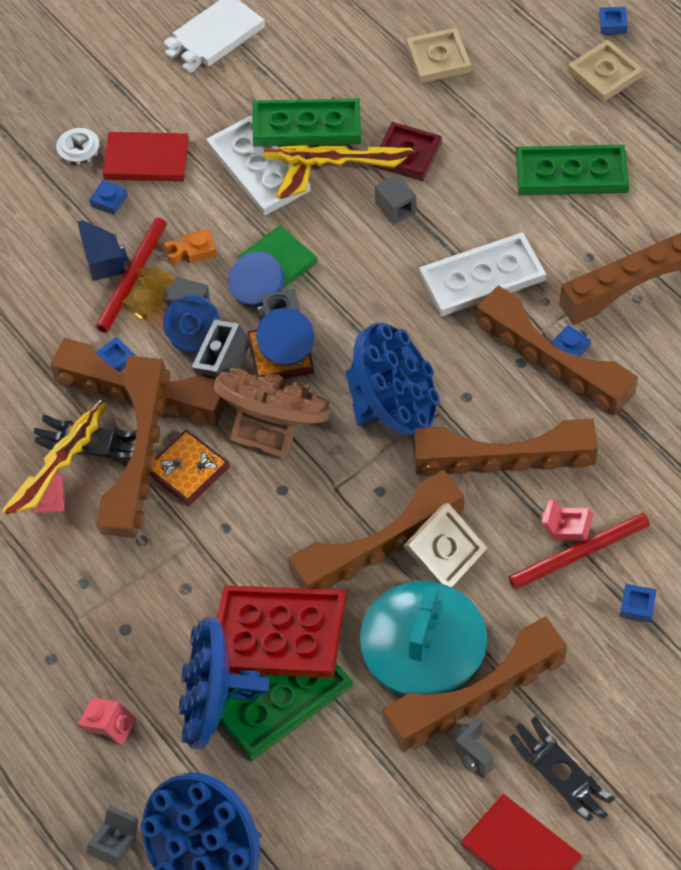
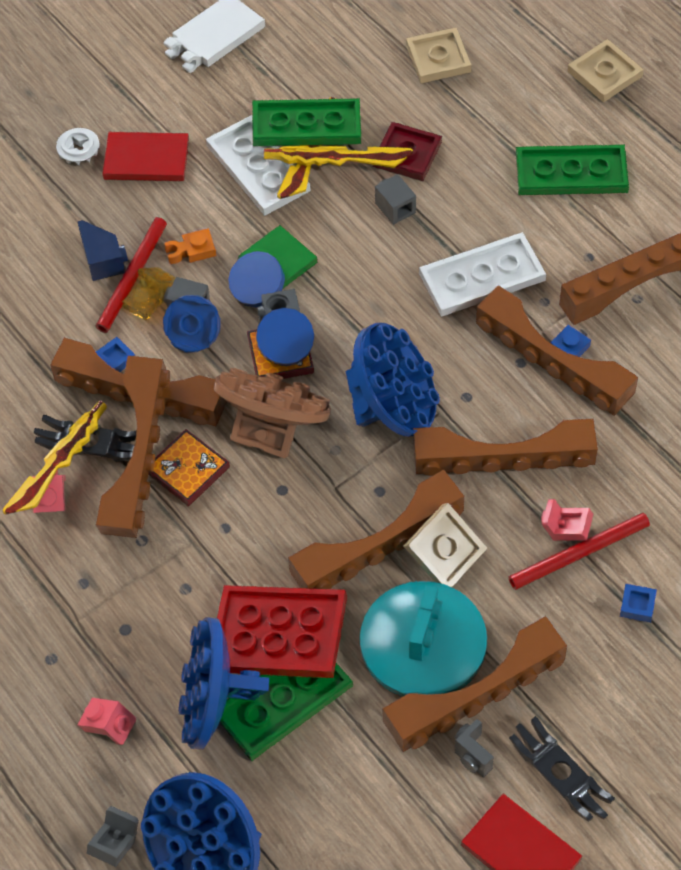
blue plate [89,180,128,215] -> none
dark grey brick [192,320,251,379] -> none
blue plate [599,7,628,34] -> none

